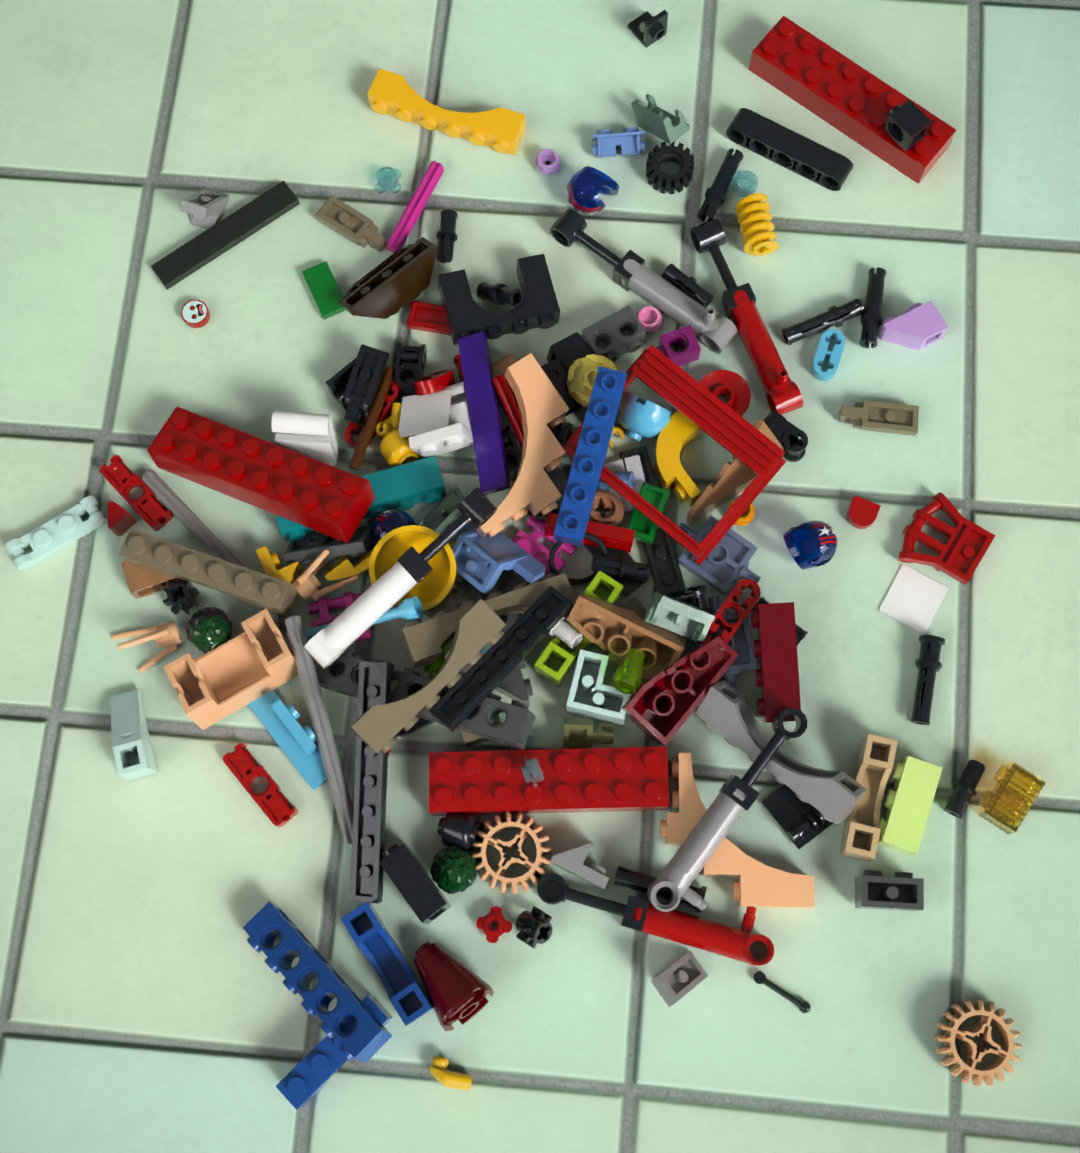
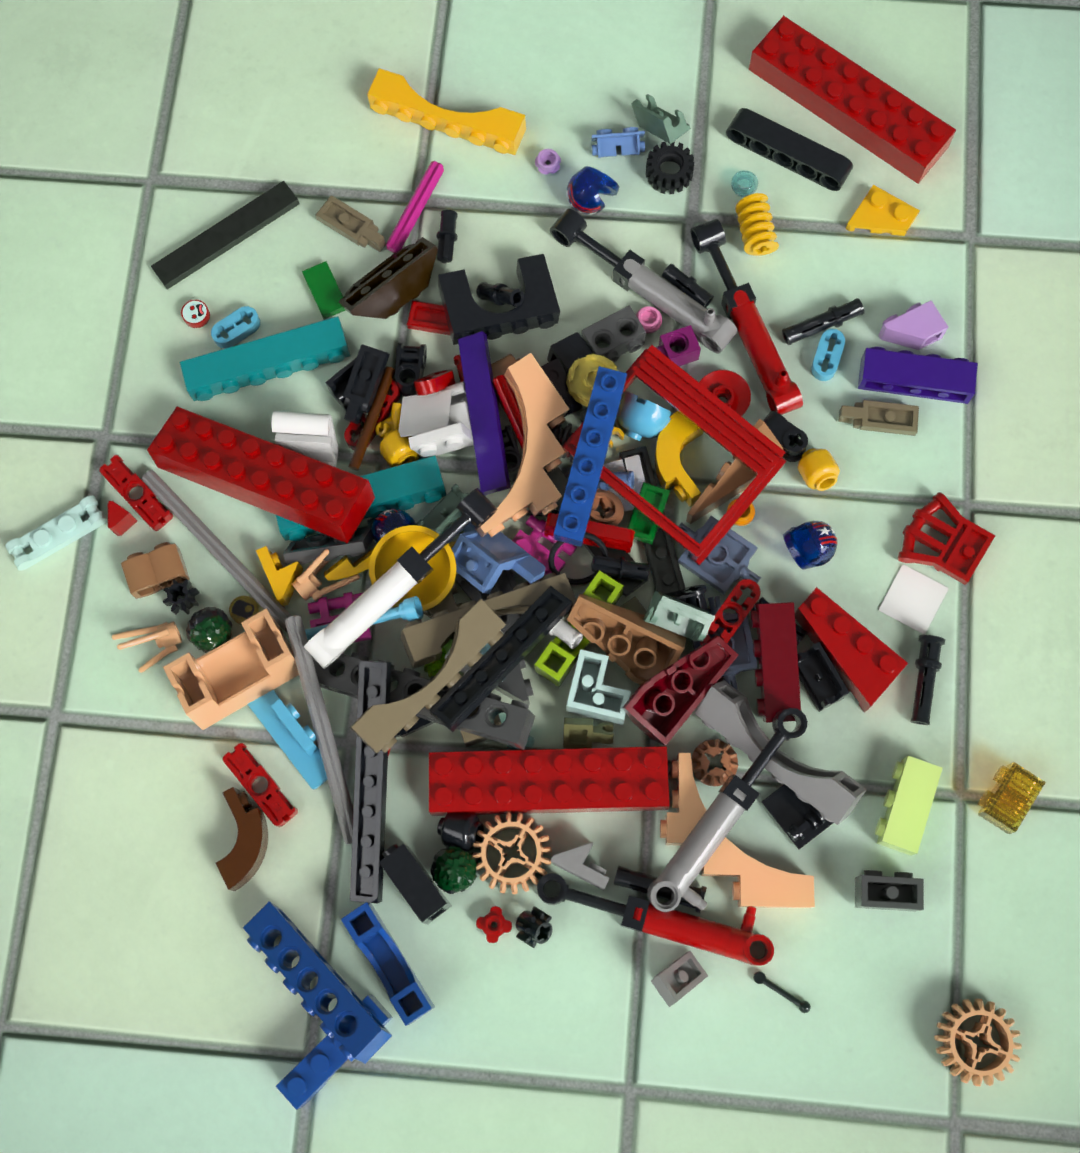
light aqua slope [110,689,157,780] -> none
dark tan arch [119,528,297,618] -> none
light grey slope [180,188,229,229] -> none
clear light blue plate [375,167,401,193] -> none
dark red cone [414,942,494,1031] -> none
yellow arm [429,1056,472,1091] -> none
clear light blue plate [520,757,545,788] -> none
clear neon green cone [613,649,645,694] -> none
black bracket [628,10,668,48] -> none
black pin [697,148,744,222] -> none
tan arch [839,733,898,861] -> none
red tile [847,495,881,529] -> none
black pin [859,267,886,348] -> none
black brick [884,100,932,152] -> none
black axle [944,759,985,819] -> none
none -> teal brick [180,316,351,401]
none -> medium azure beam [211,306,260,349]
none -> reddish brown arch [216,787,268,891]
none -> tile [229,595,259,625]
none -> nougat gear [691,739,738,786]
none -> red wedge [795,587,908,713]
none -> yellow head [797,448,840,491]
none -> black hinge [797,642,849,712]
none -> yellow wing [846,185,920,236]
none -> dark purple brick [858,347,978,404]

